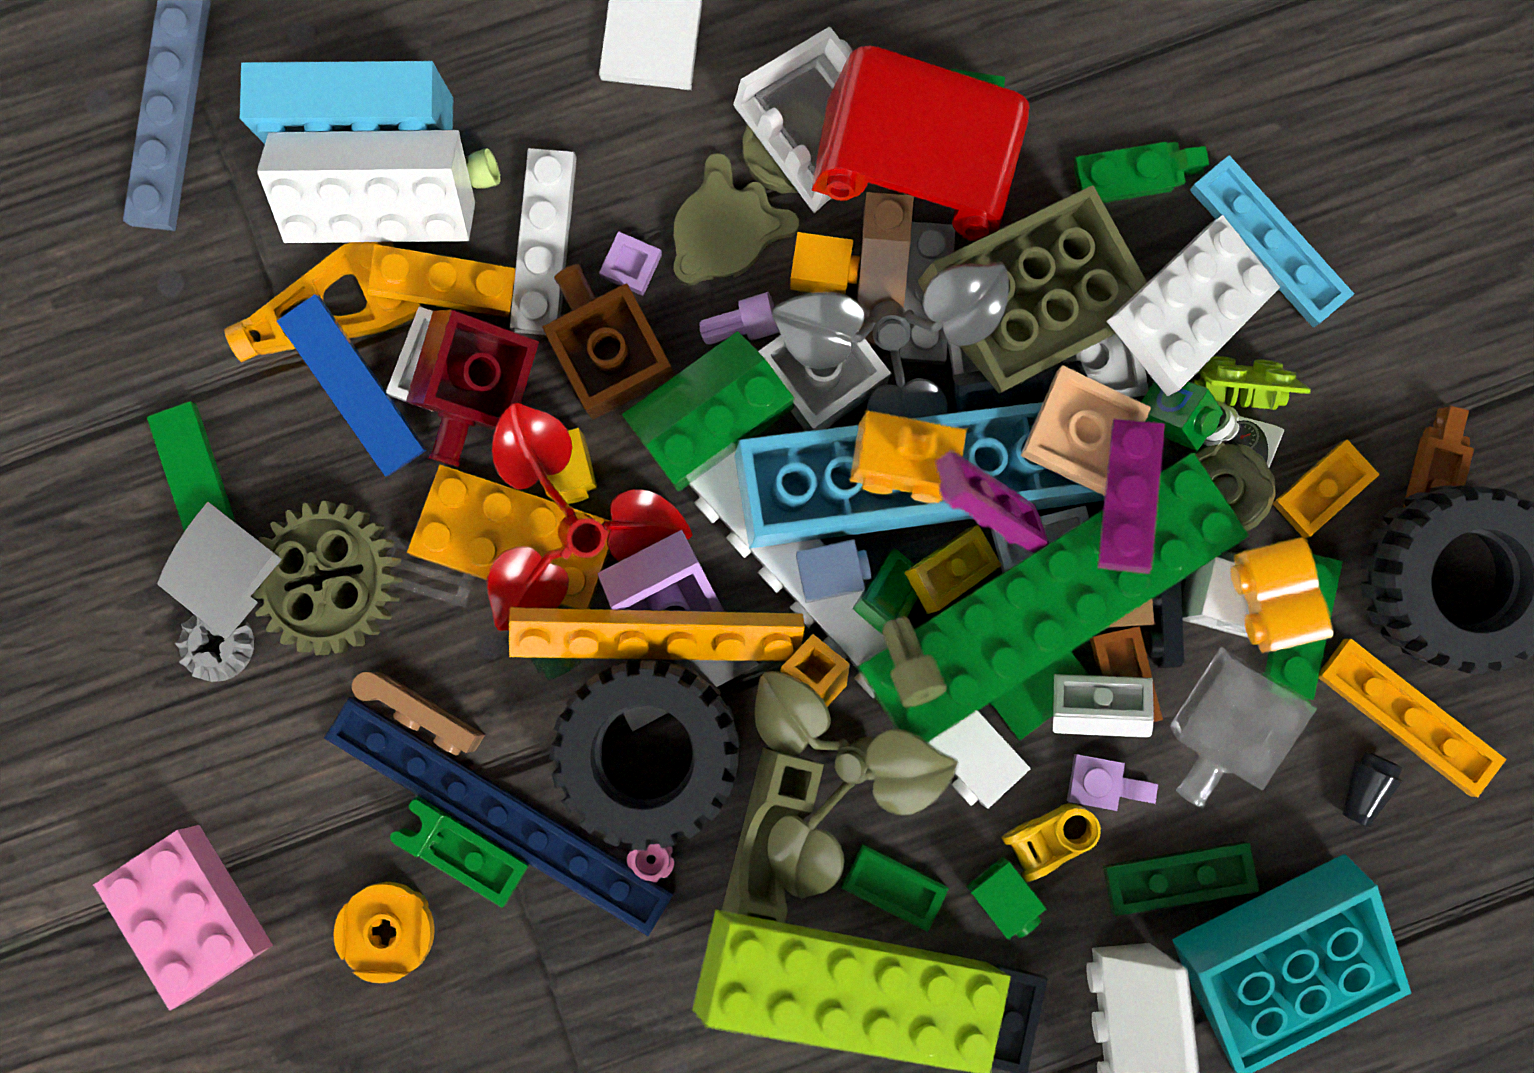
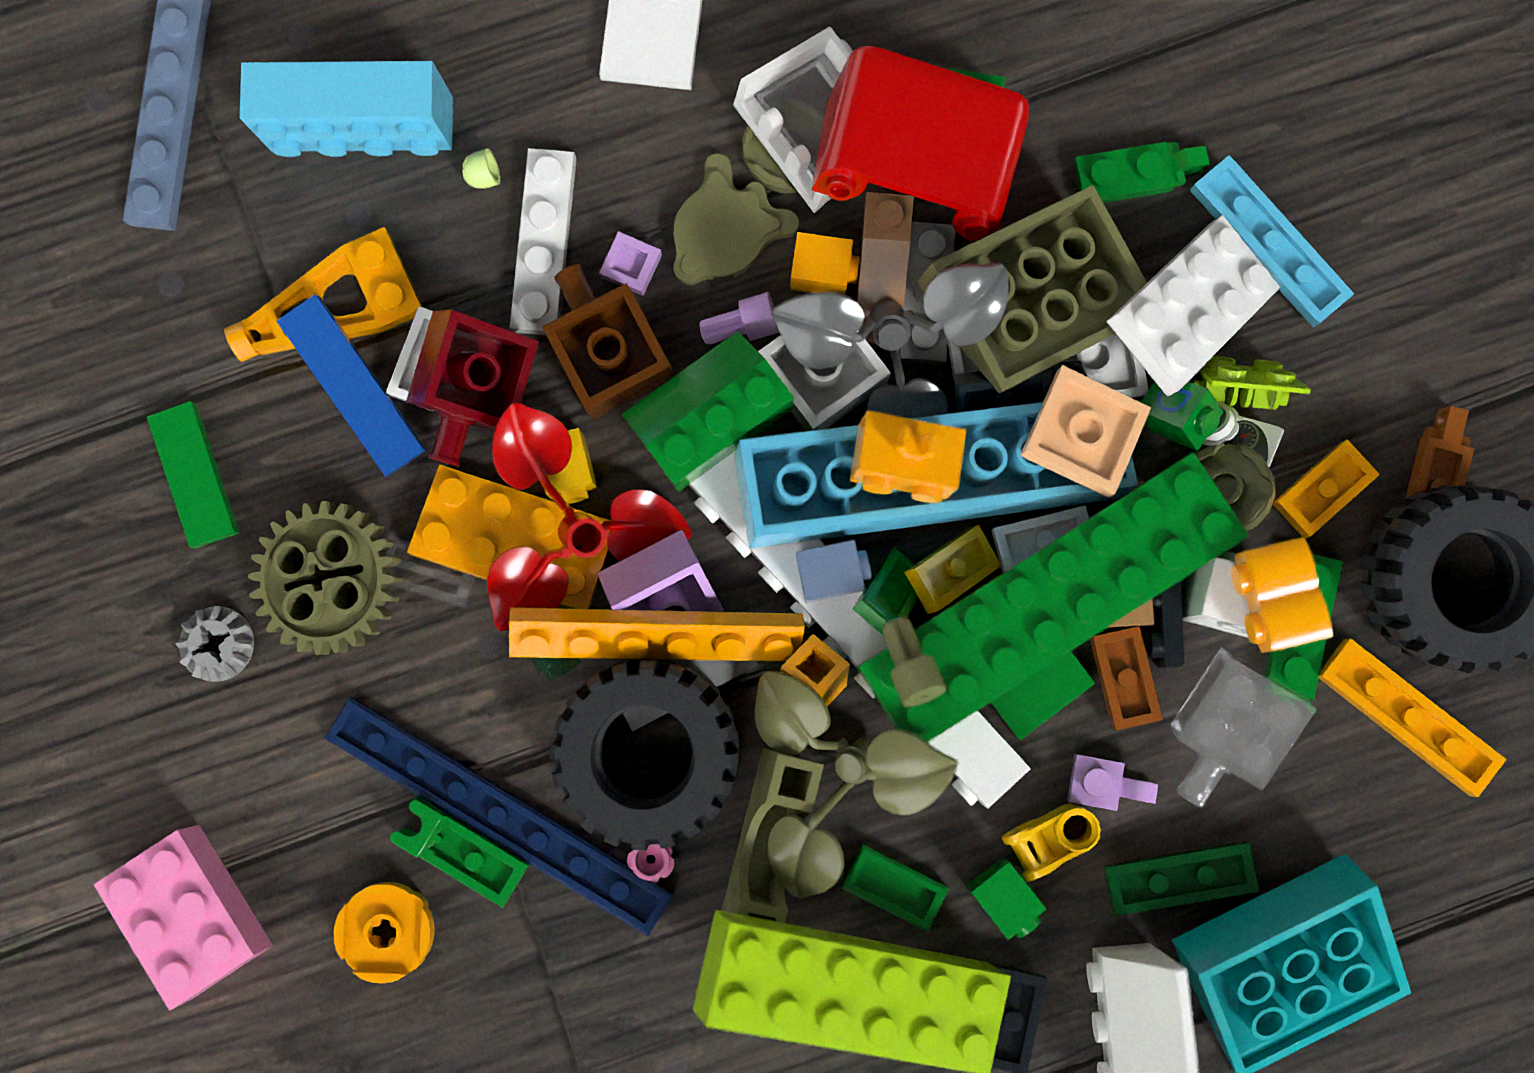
light grey slope [157,502,282,639] -> none
white brick [257,130,475,243] -> none
medium nougat plate [352,672,485,755] -> none
light orange plate [367,244,516,318] -> none
magenta plate [935,450,1050,554] -> none
white slope [1053,674,1154,737] -> none
magenta plate [1097,419,1165,574] -> none
black cone [1342,751,1403,827] -> none

